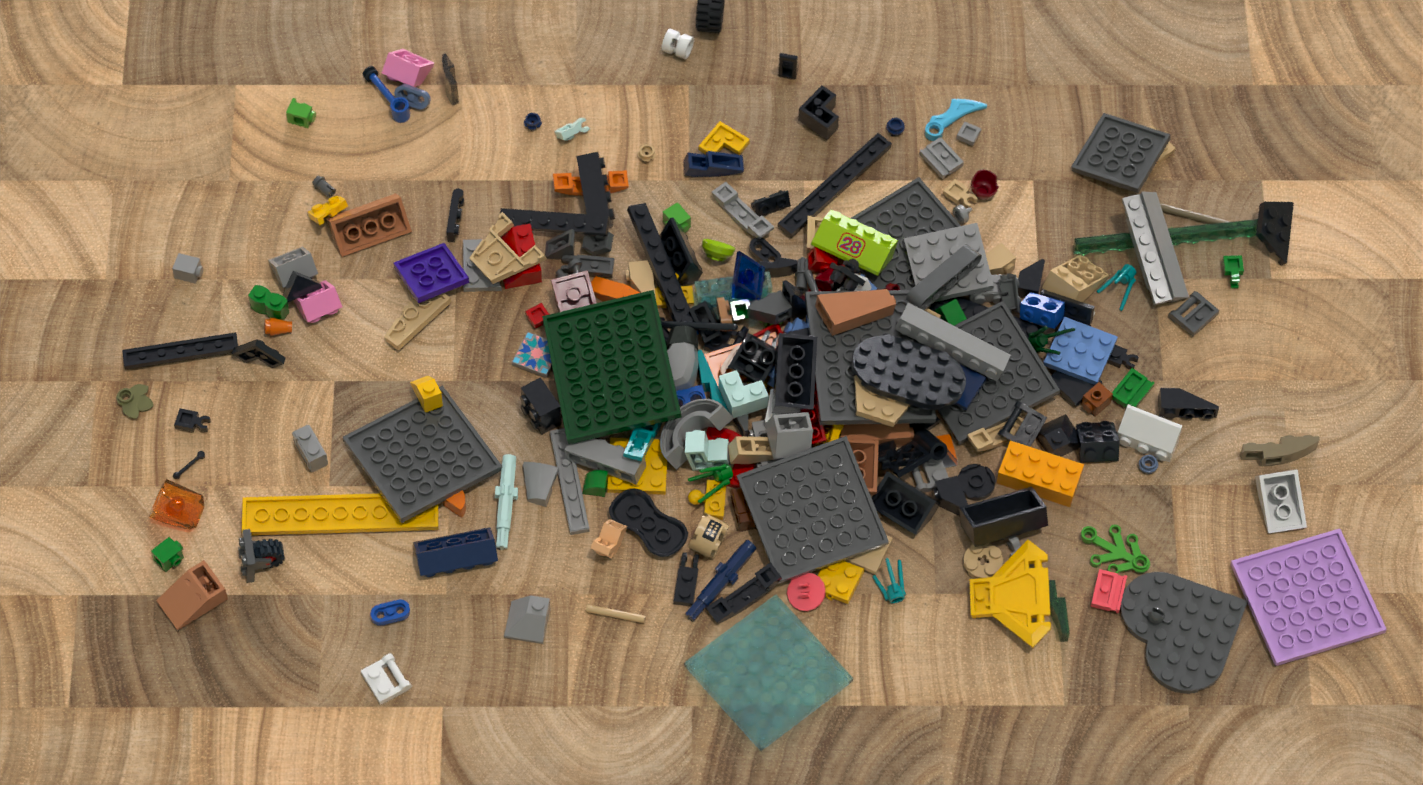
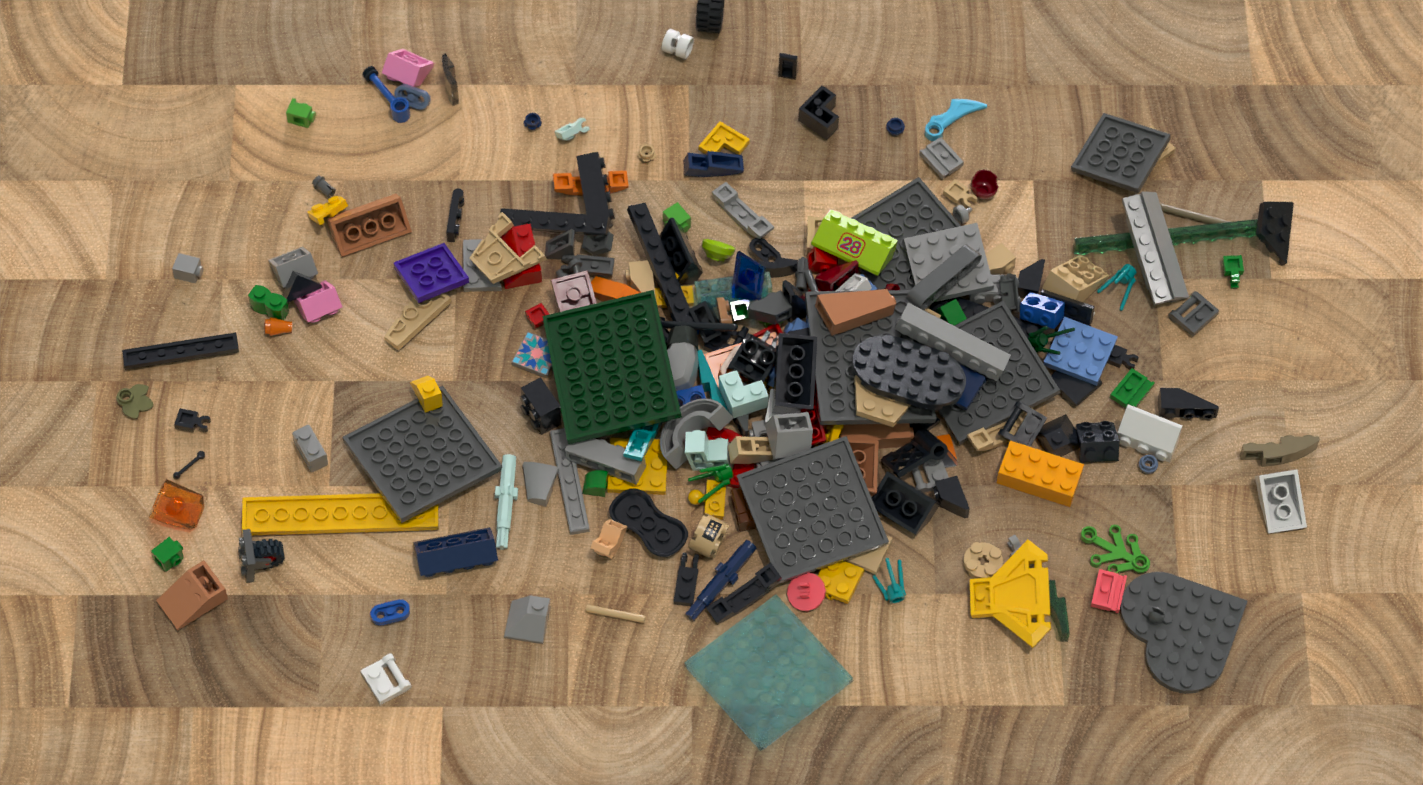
black plate [232,339,286,368] -> none
orange brick [443,490,466,518] -> none
black hinge [751,190,791,217] -> none
black plate [778,133,892,238] -> none
black hips [830,259,866,291] -> none
black plate [878,440,897,470] -> none
light grey plate [956,122,981,146] -> none
black tile [958,464,996,501] -> none
black piece [959,487,1048,547] -> none
dark orange brick [1081,382,1113,417] -> none
lavender plate [1230,529,1387,666] -> none

